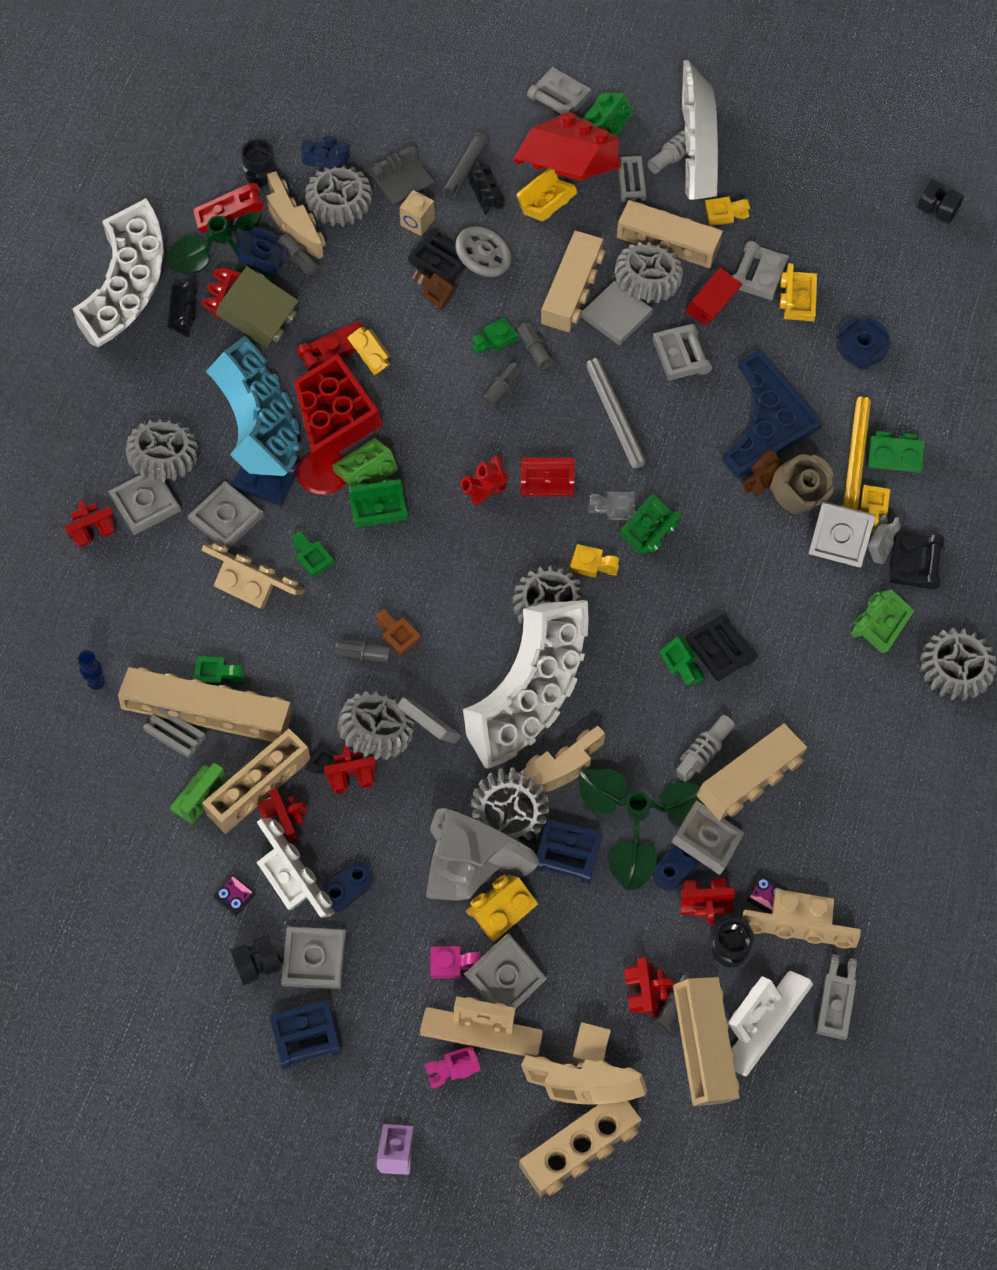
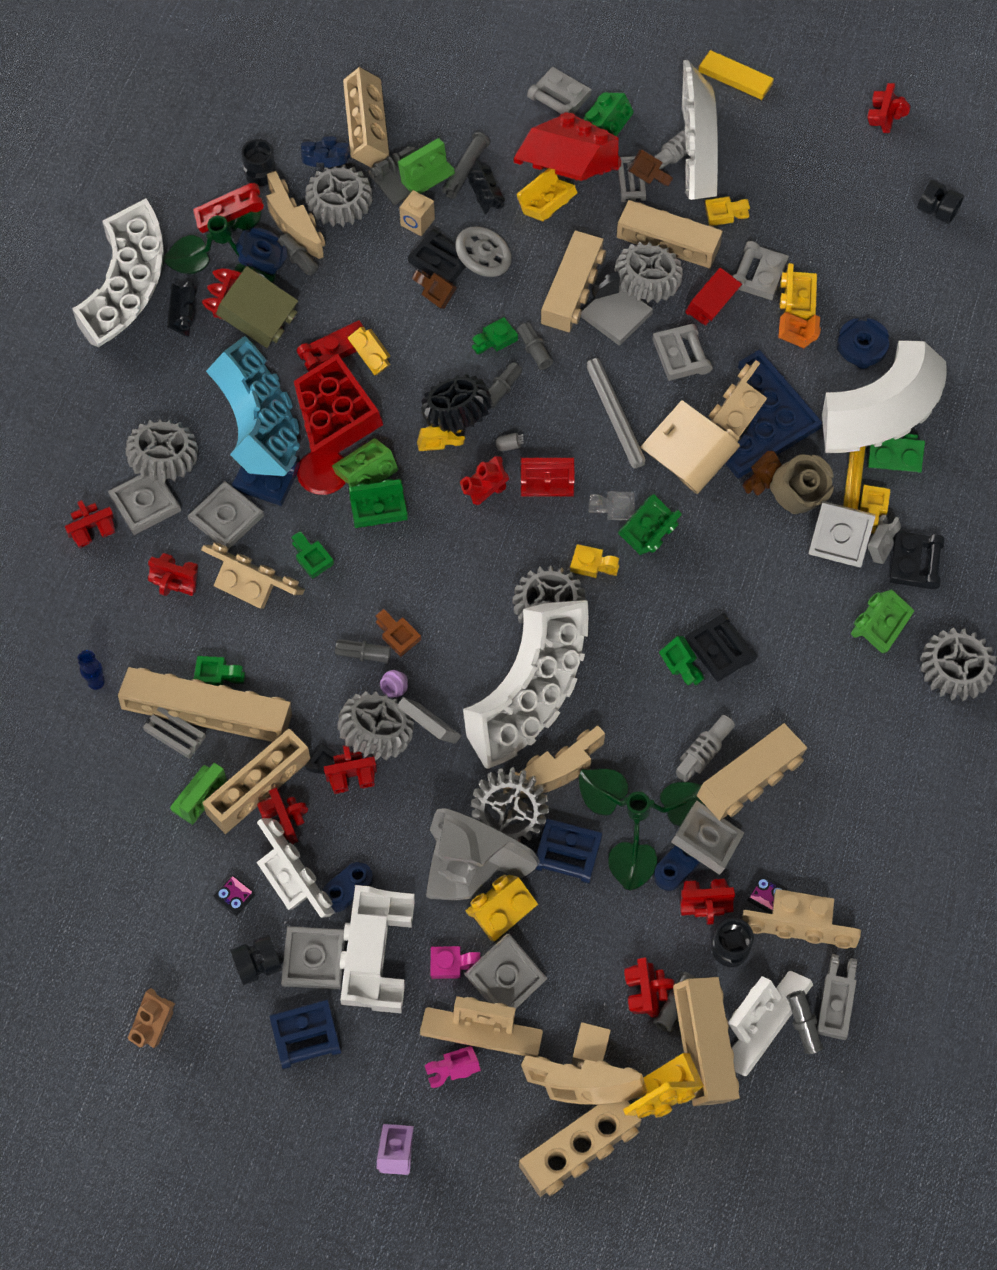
none -> medium nougat hips [128,988,175,1048]
none -> red hips [148,553,198,596]
none -> white bracket [340,885,415,1013]
none -> tan brick [343,67,389,168]
none -> lavender plate [380,670,408,698]
none -> bright green bracket [398,138,455,194]
none -> yellow plate [417,426,465,451]
none -> black gear [421,374,491,434]
none -> light grey piece [495,432,524,451]
none -> black tile [592,271,620,299]
none -> yellow bracket [623,1053,704,1118]
none -> reddish brown plate [628,149,673,186]
none -> tan door [640,400,740,494]
none -> yellow tile [699,50,774,100]
none -> tan bracket [708,360,767,437]
none -> orange bracket [778,312,821,348]
none -> dark grey pin [786,990,823,1054]
none -> white brick [822,341,947,453]
none -> red hips [868,83,911,133]

